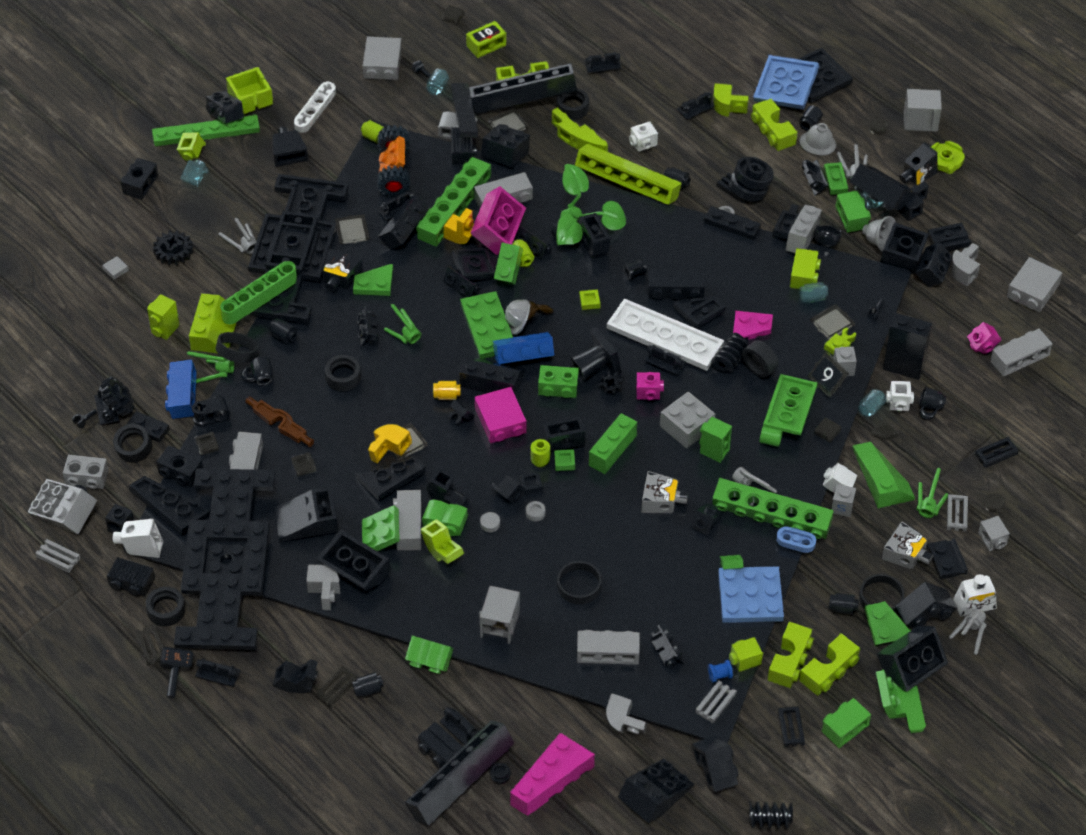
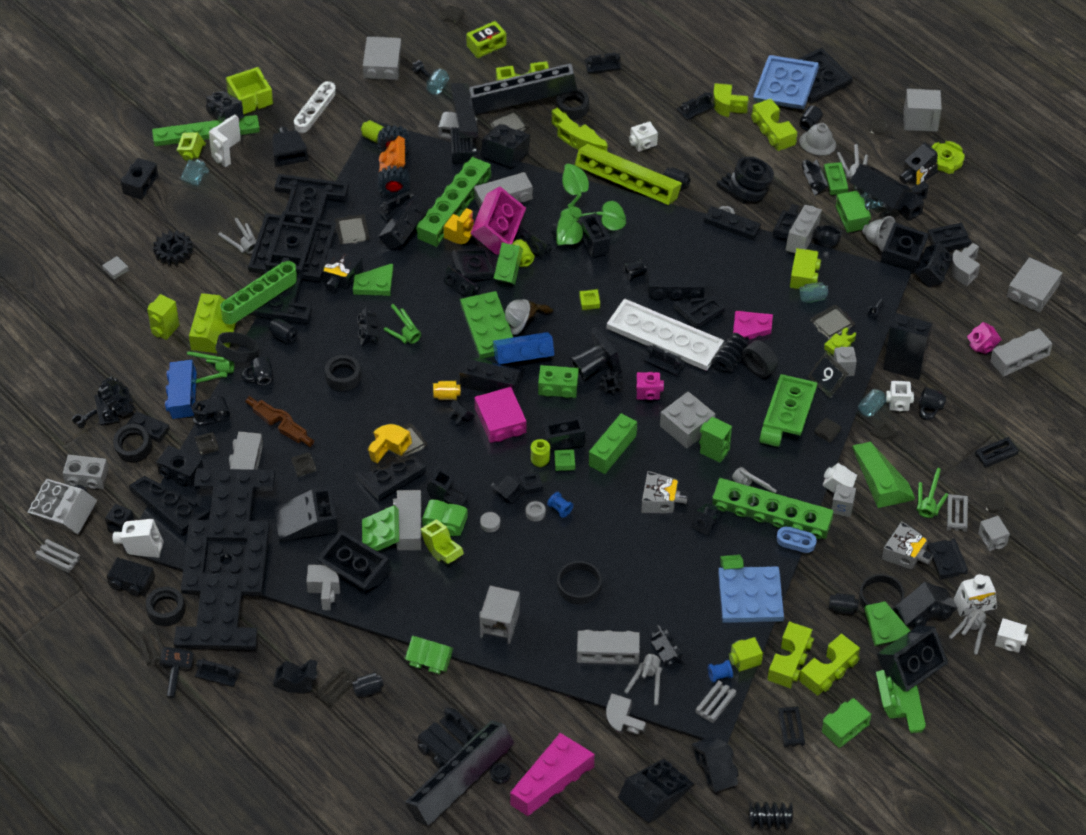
none -> white bracket [209,115,240,167]
none -> blue bush [547,492,573,518]
none -> light grey plant [625,654,662,706]
none -> white brick [995,619,1028,653]

